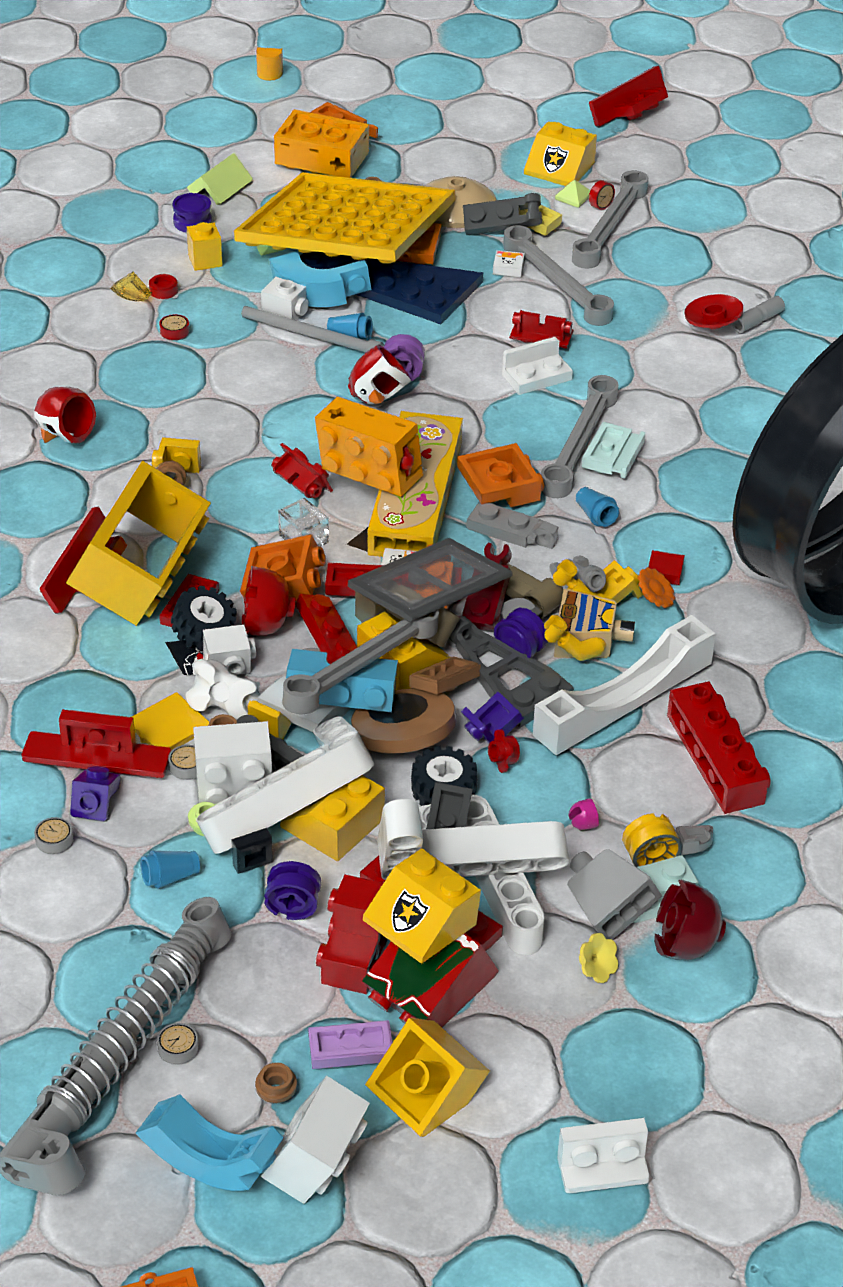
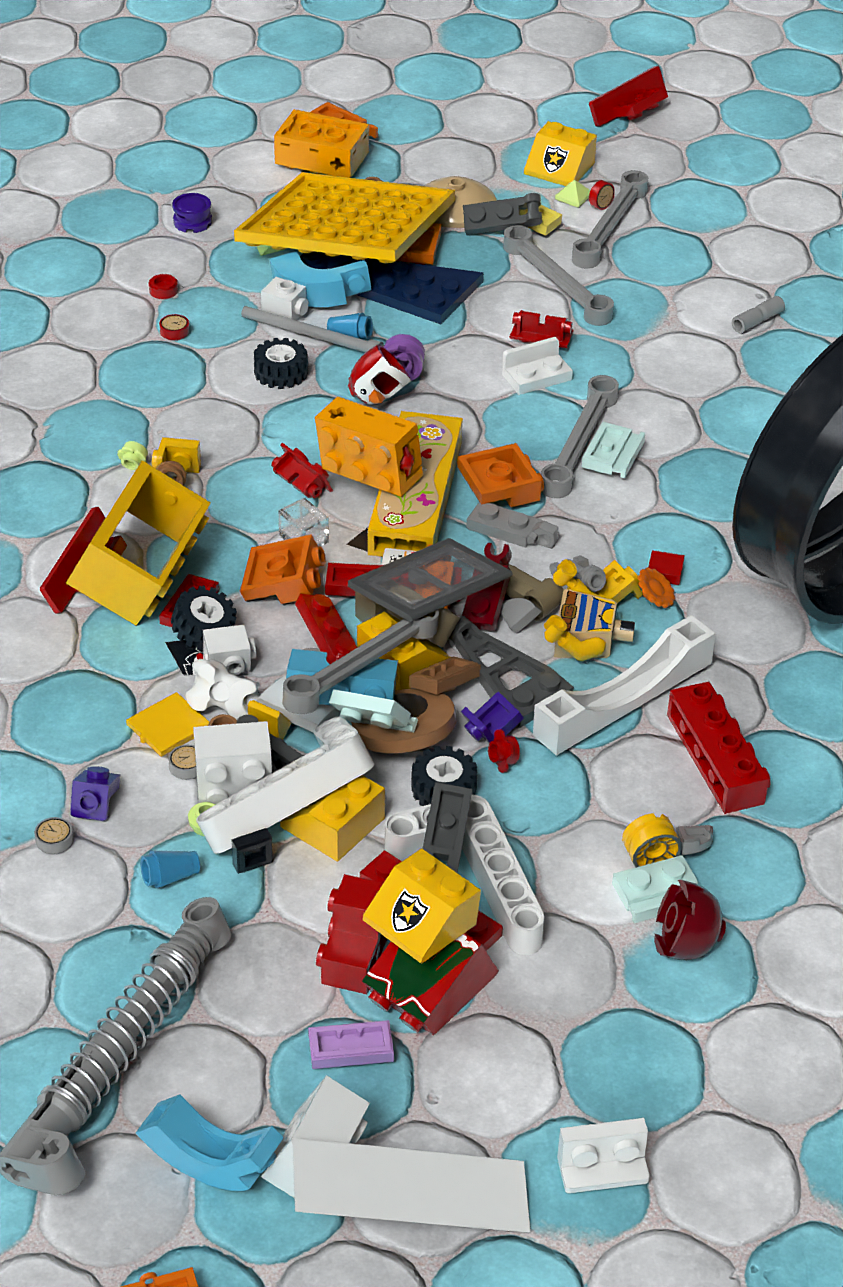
red bracket [21,709,171,778] -> none
red piece [34,387,96,444] -> none
clear yellow tile [110,271,152,301] -> none
tile [157,1023,199,1064] -> none
yellowish green panel [187,153,252,205] -> none
yellow brick [187,222,222,271] -> none
red cylinder [241,566,296,636] -> none
medium nougat plate [255,1063,297,1103] -> none
light orange brick [256,47,283,81] -> none
dark purple wheel [264,861,321,920] -> none
yellow slope [365,1018,490,1137] -> none
white beam [377,799,570,880] -> none
white tile [493,250,525,277] -> none
dark purple wheel [494,607,548,658] -> none
light grey torso [567,849,662,940] -> none
dark pink hinge [568,798,599,830] -> none
dark azure cone [576,487,619,527] -> none
light yellow plant [579,933,619,983] -> none
red dish [684,294,743,329] -> none
none -> yellowish green plate [117,441,148,470]
none -> black wheel [254,338,308,389]
none -> white sticker [293,1138,531,1233]
none -> light aqua plate [329,689,418,733]

